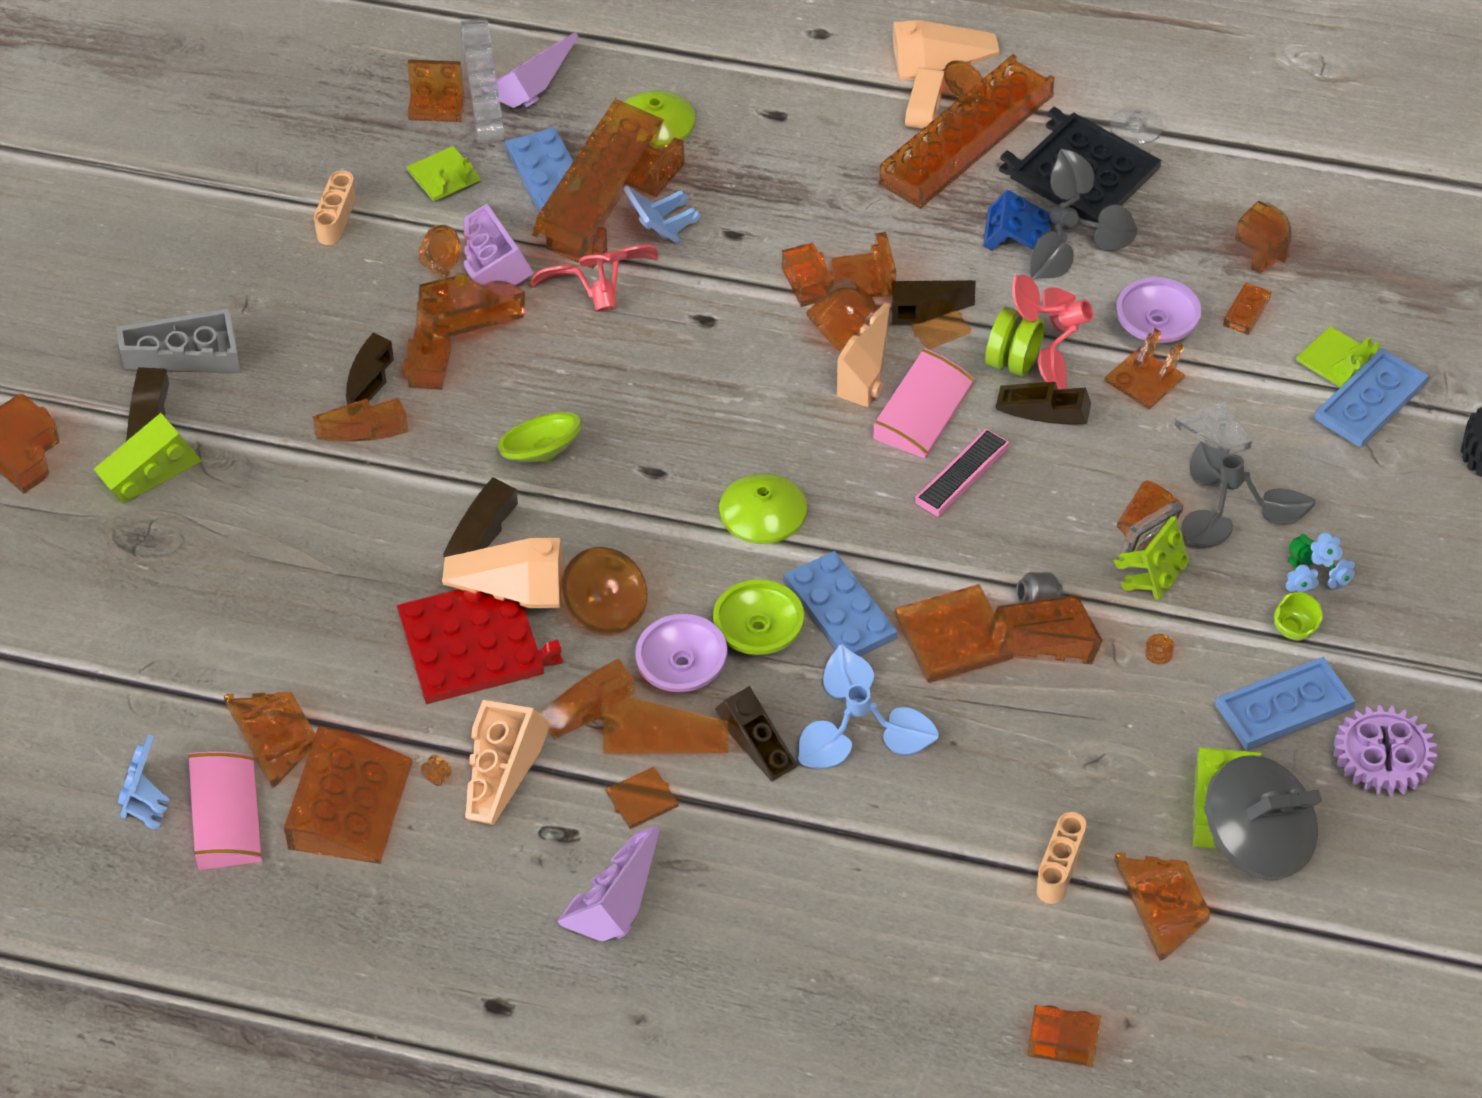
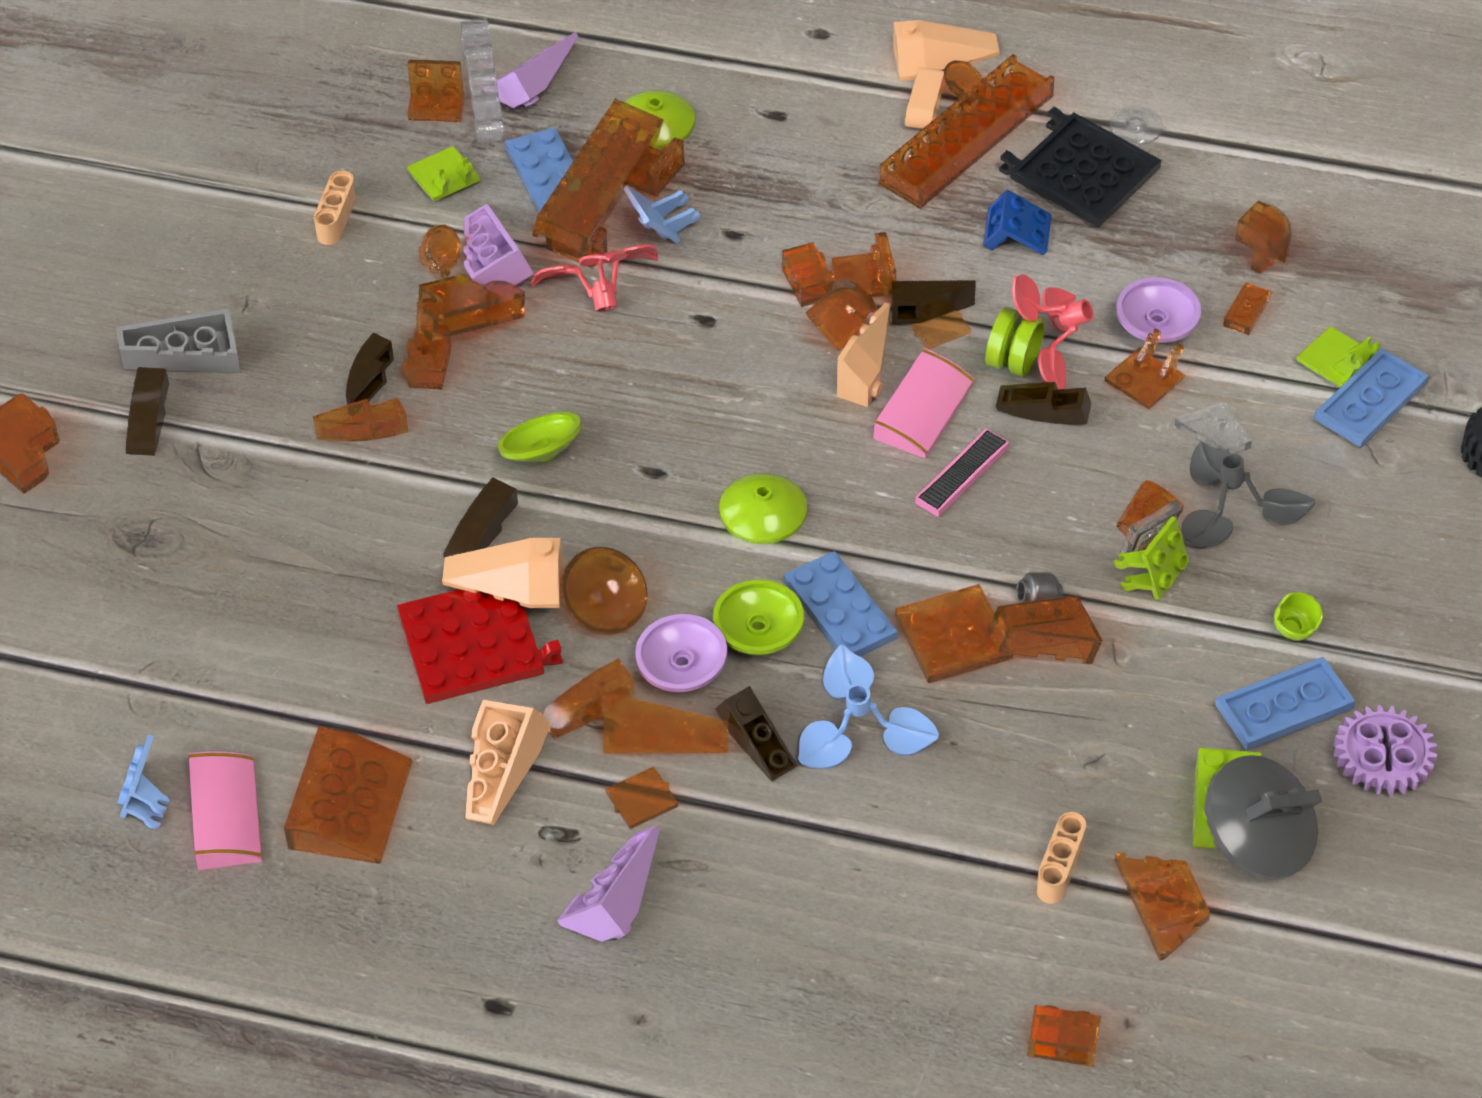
lime wedge [93,413,202,504] -> none
clear orange wing [224,692,318,788] -> none
clear orange bush [420,754,452,786] -> none
dark grey plant [1030,149,1137,278] -> none
clear orange bush [1145,634,1174,665] -> none
light blue plant [1286,532,1355,593] -> none

